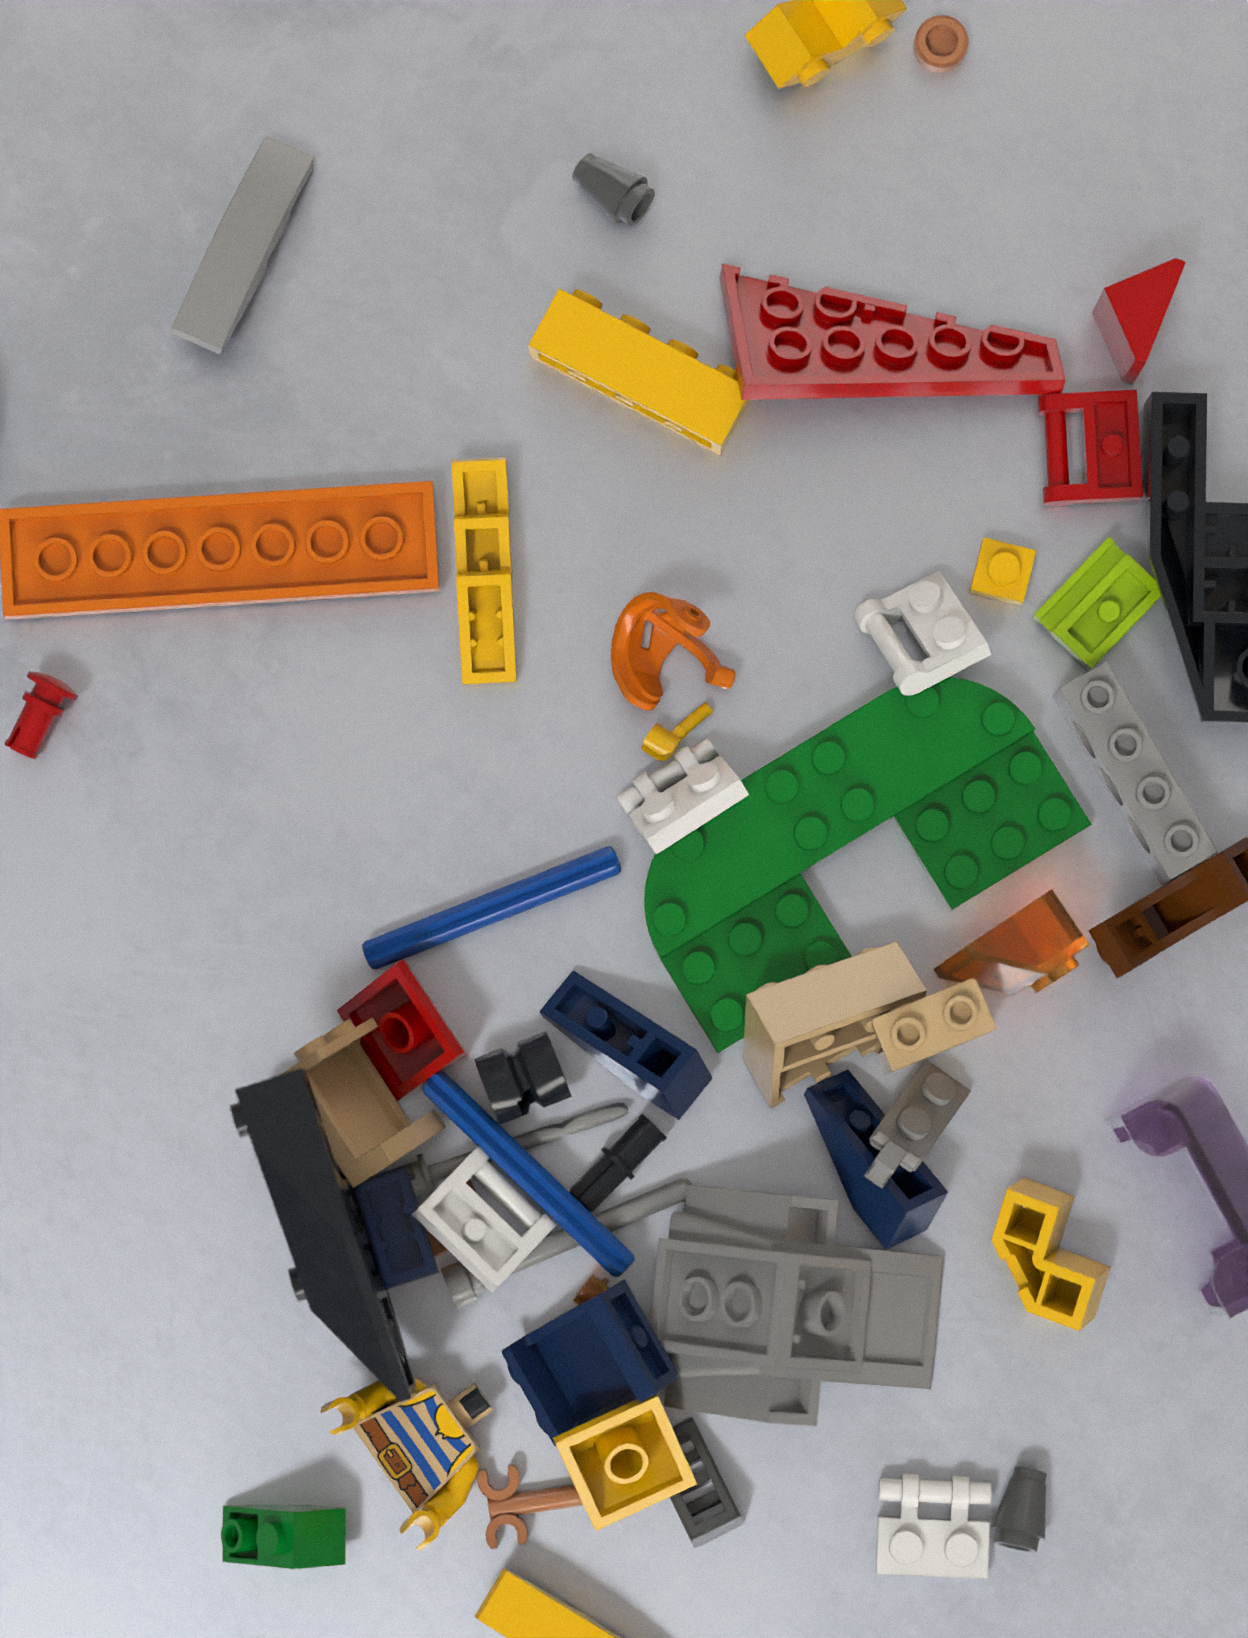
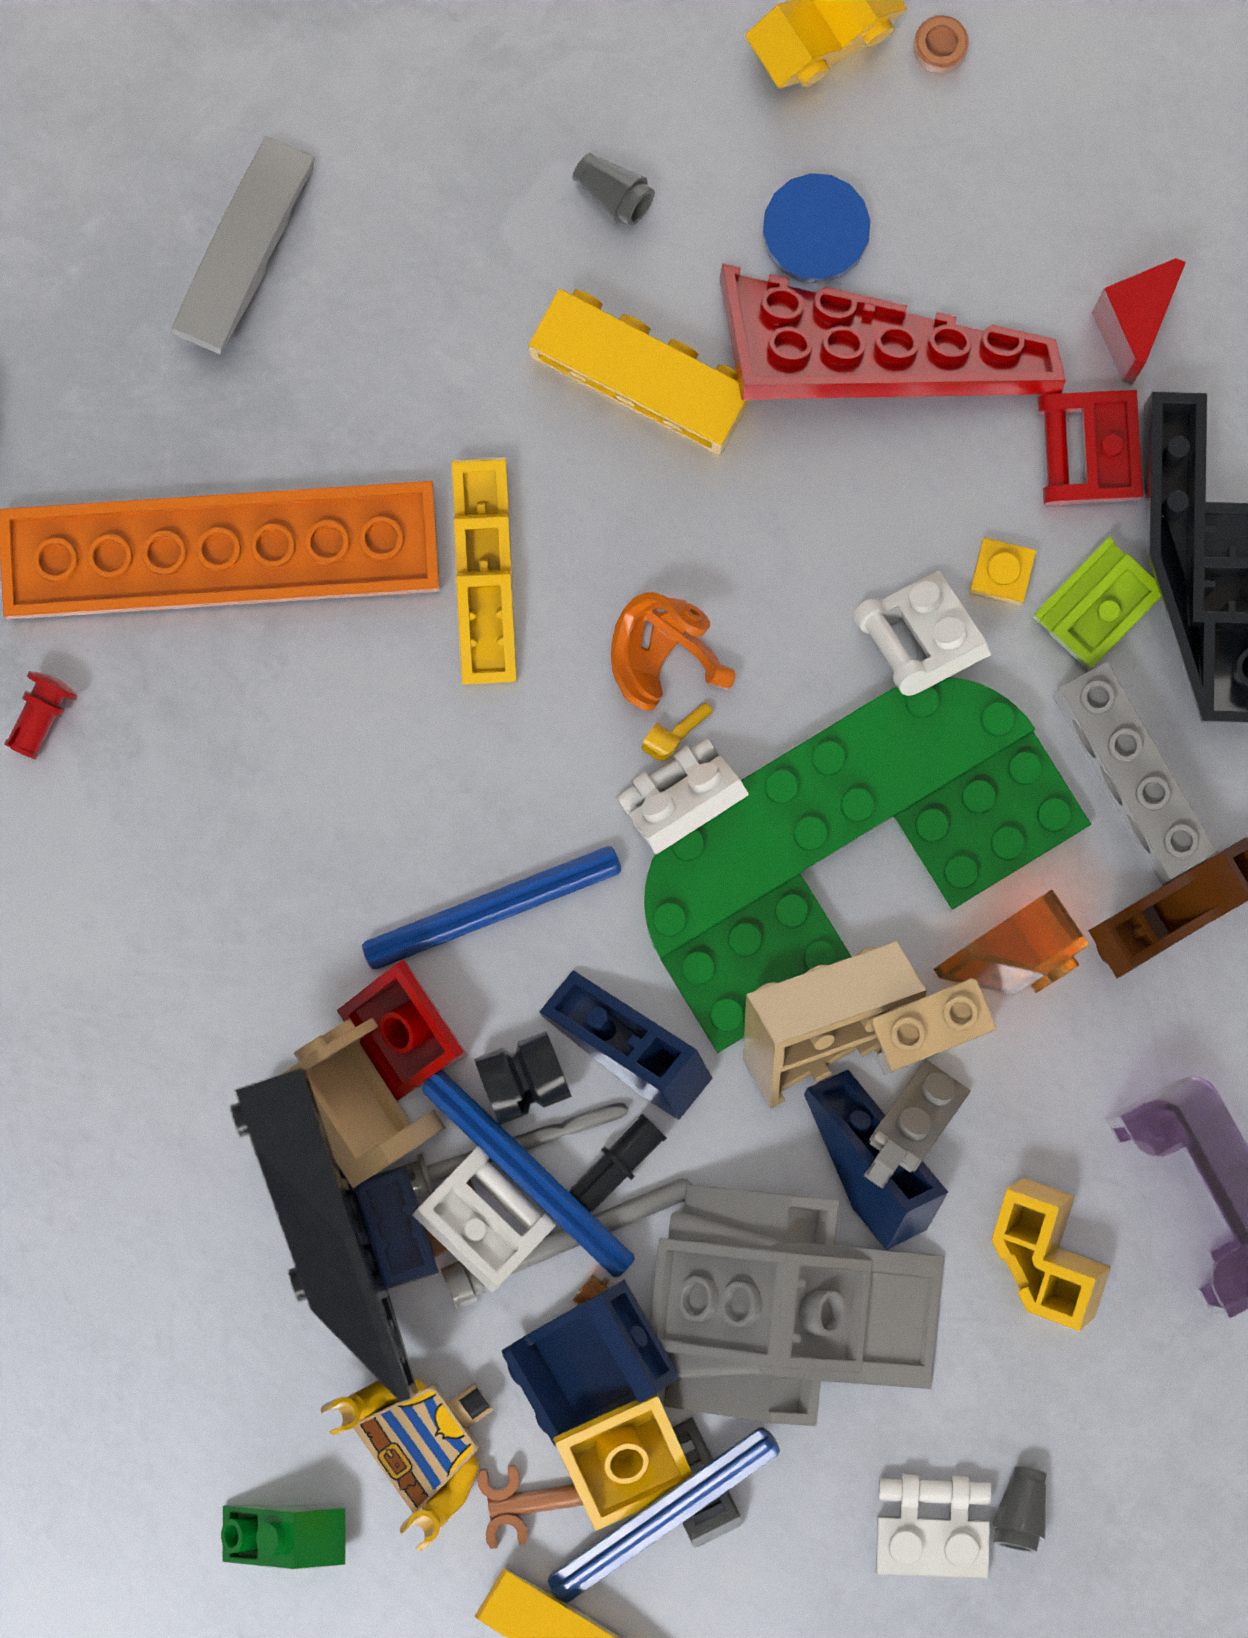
none -> axle [548,1427,780,1603]
none -> blue tile [763,173,870,282]

